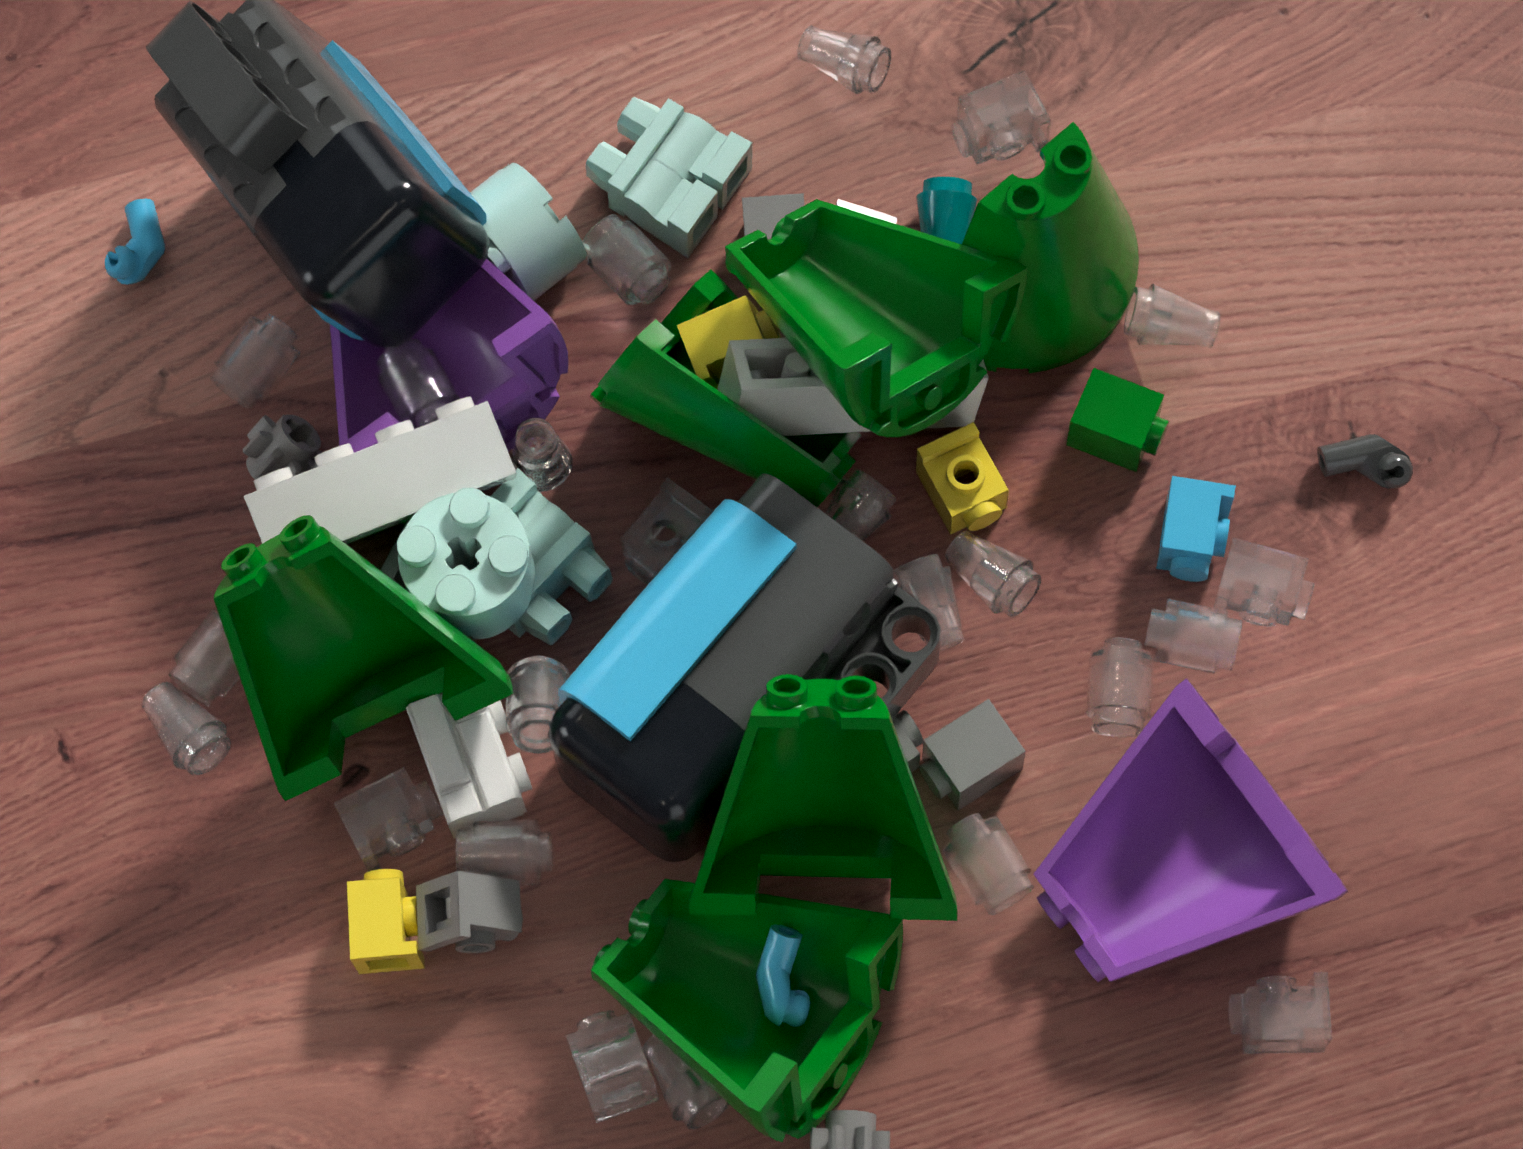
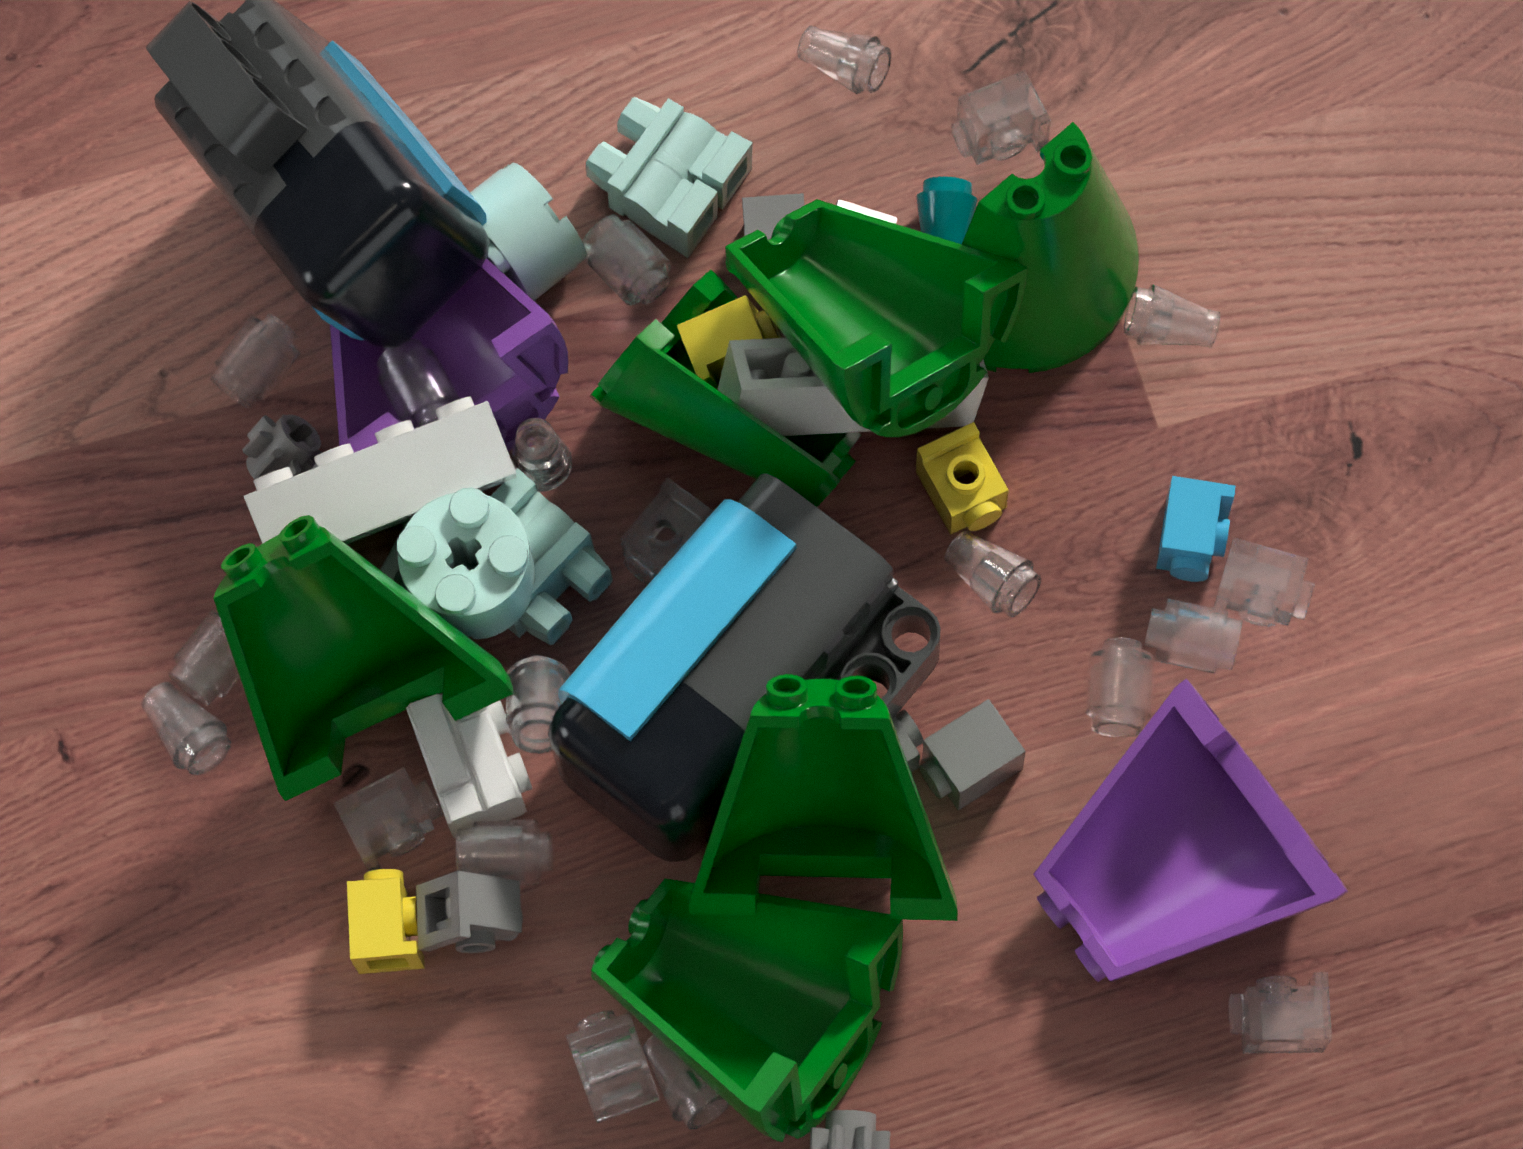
medium azure arm [105,198,165,285] -> none
medium azure arm [756,925,810,1027] -> none
clear cone [825,469,897,541] -> none
clear cone [893,554,965,652] -> none
clear brick [942,813,1034,915] -> none
green brick [1066,368,1169,472] -> none
dark grey arm [1317,434,1413,489] -> none

